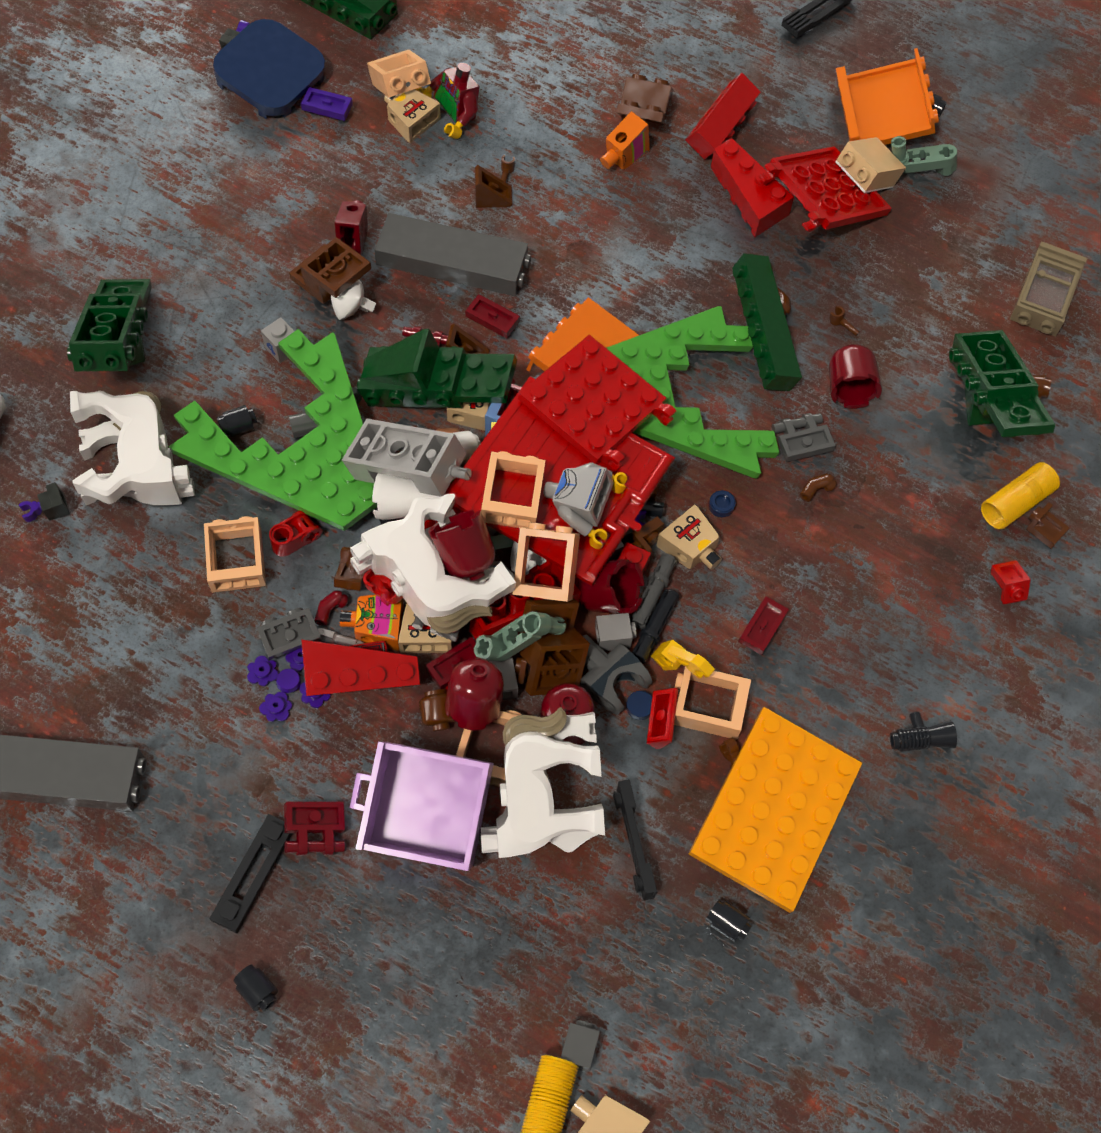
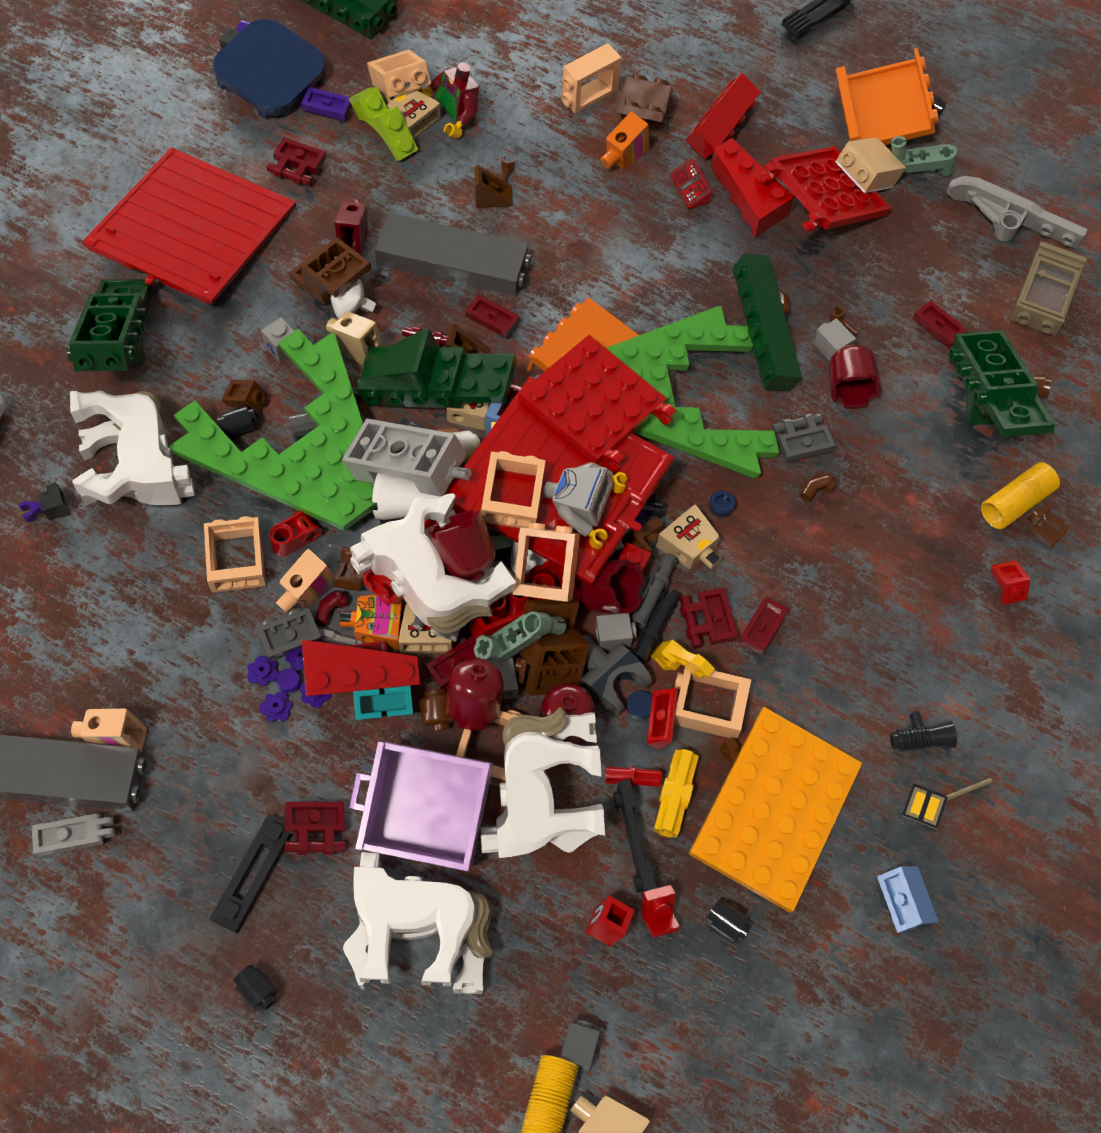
none -> light grey hinge [32,814,115,857]
none -> light nougat torso [71,709,147,752]
none -> red door [82,147,296,305]
none -> reddish brown bracket [222,380,268,415]
none -> dark red plate [267,137,327,186]
none -> light nougat torso [275,549,335,613]
none -> tan torso [326,312,383,366]
none -> white piece [343,852,495,994]
none -> lime arch [349,86,418,161]
none -> teal piece [353,686,413,720]
none -> light nougat window [561,43,622,114]
none -> red brick [585,896,635,947]
none -> red axle [605,765,662,788]
none -> red bracket [641,885,679,937]
none -> yellow piece [653,749,699,838]
none -> slope [670,158,712,209]
none -> dark red plate [679,588,738,649]
none -> light grey brick [814,318,856,361]
none -> medium blue panel [877,866,938,933]
none -> piece [902,778,993,830]
none -> dark red plate [912,300,968,349]
none -> light grey piece [946,176,1088,249]

